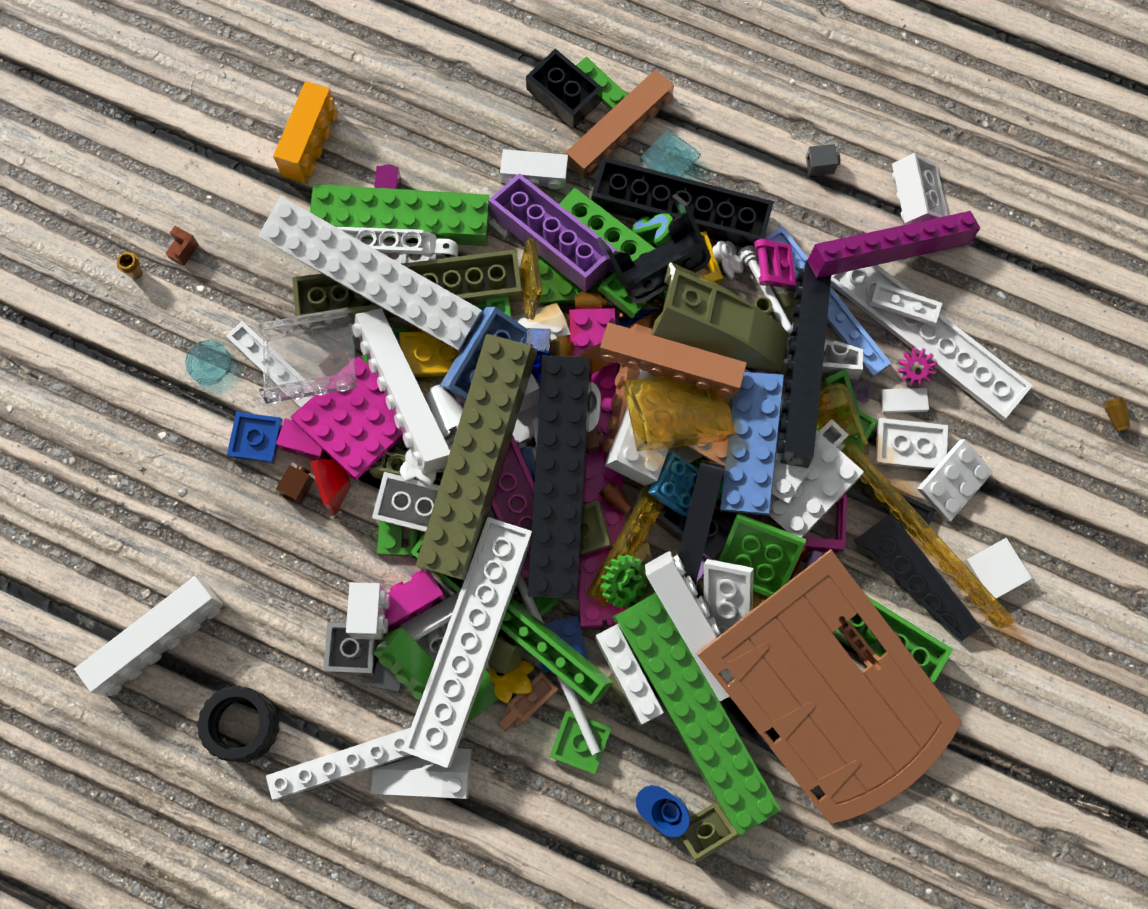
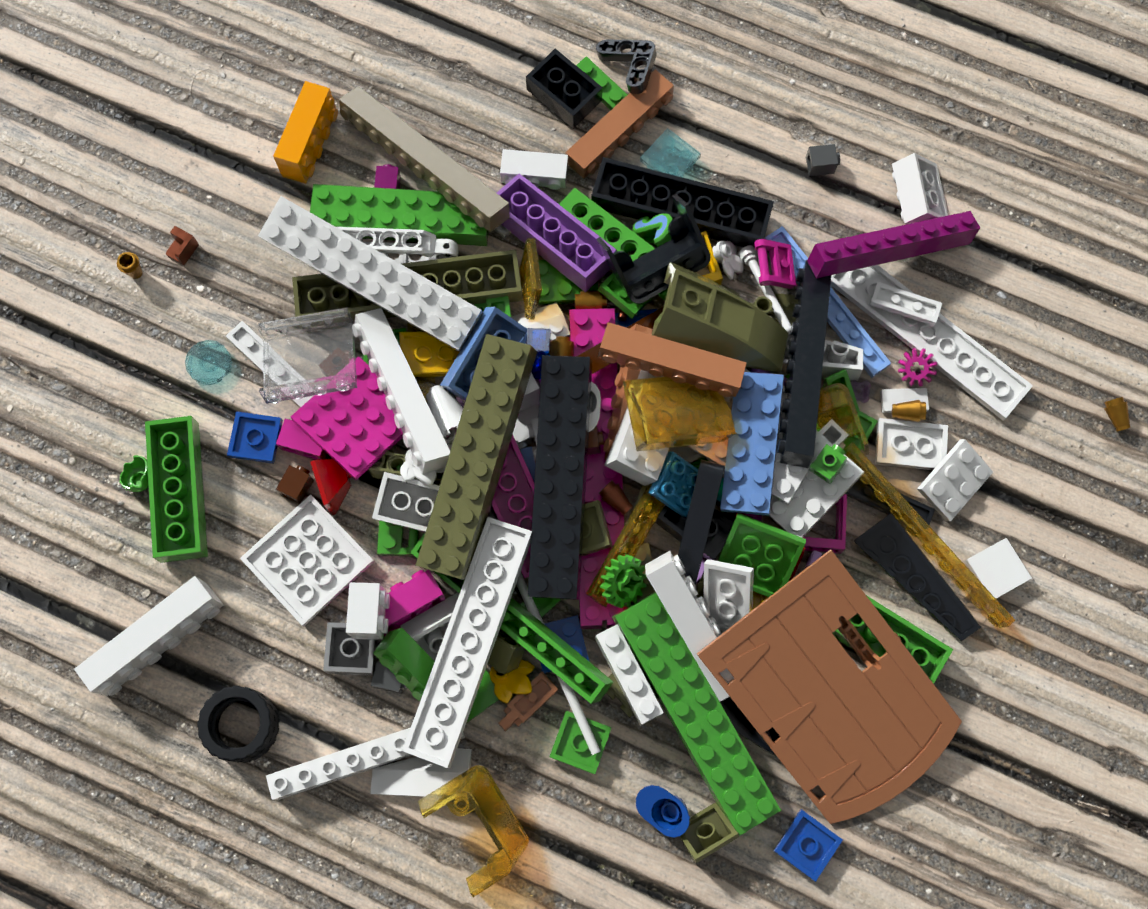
none -> bright green hair [119,455,149,492]
none -> bright green brick [145,416,208,563]
none -> white plate [240,495,374,627]
none -> brick [339,86,510,233]
none -> clear yellow windscreen [418,765,529,897]
none -> black beam [596,39,657,94]
none -> blue plate [773,809,843,882]
none -> bright green brick [810,444,847,484]
none -> pearl gold cone [892,400,926,422]

